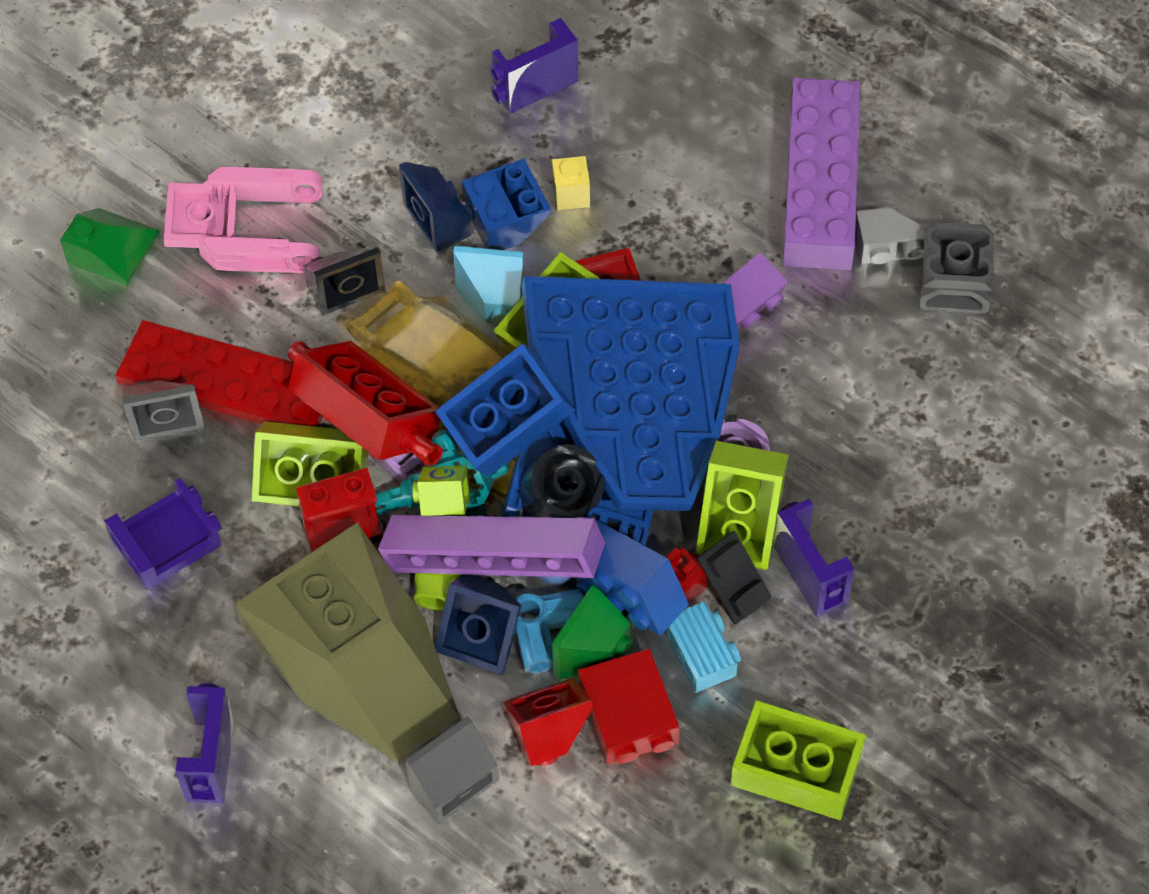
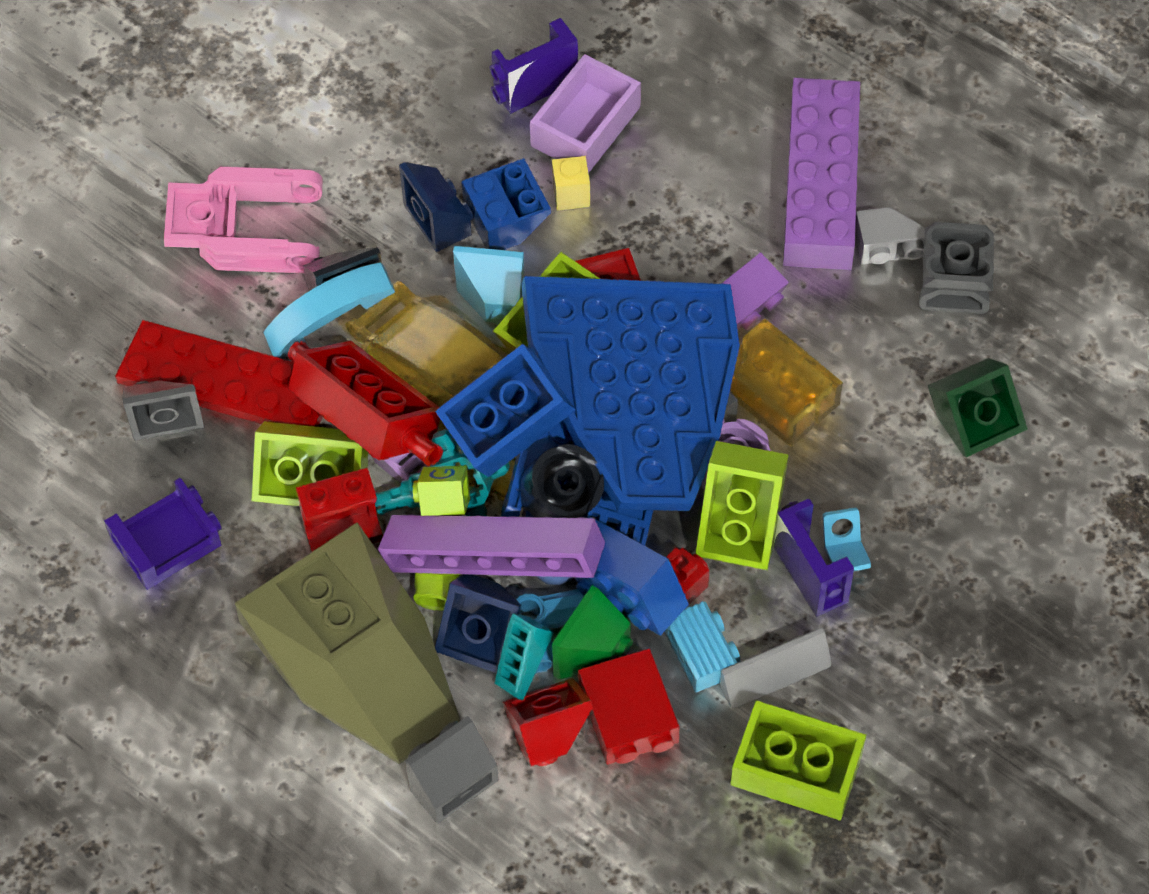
green slope [60,208,160,285] -> none
dark purple panel [175,683,234,803] -> none
black piece [697,530,771,625] -> none
none -> medium azure slope [263,262,395,359]
none -> teal slope [494,613,554,700]
none -> lavender piece [530,54,641,173]
none -> light grey slope [720,628,831,708]
none -> clear yellow piece [730,318,843,447]
none -> medium azure bracket [822,507,871,571]
none -> dark green slope [927,358,1028,458]

